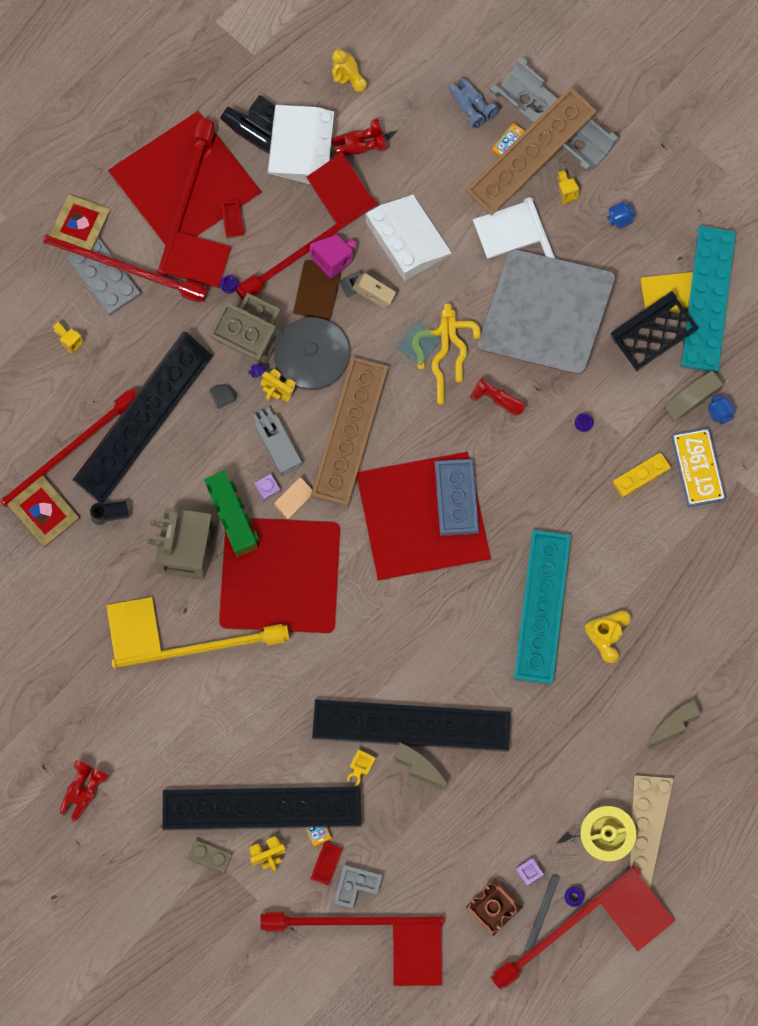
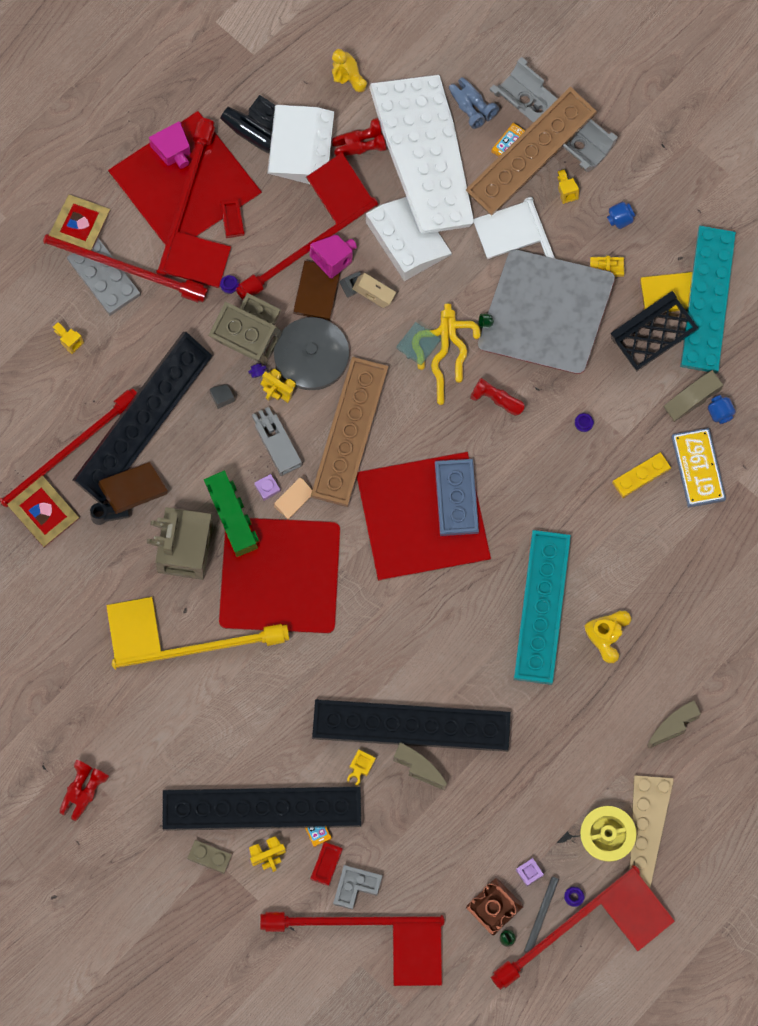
none -> reddish brown tile [98,462,168,514]
none -> dark pink torso [149,121,191,169]
none -> white wing [369,75,474,234]
none -> dark green hinge [479,313,494,328]
none -> dark green hinge [500,930,516,947]
none -> yellow hips [590,255,624,277]

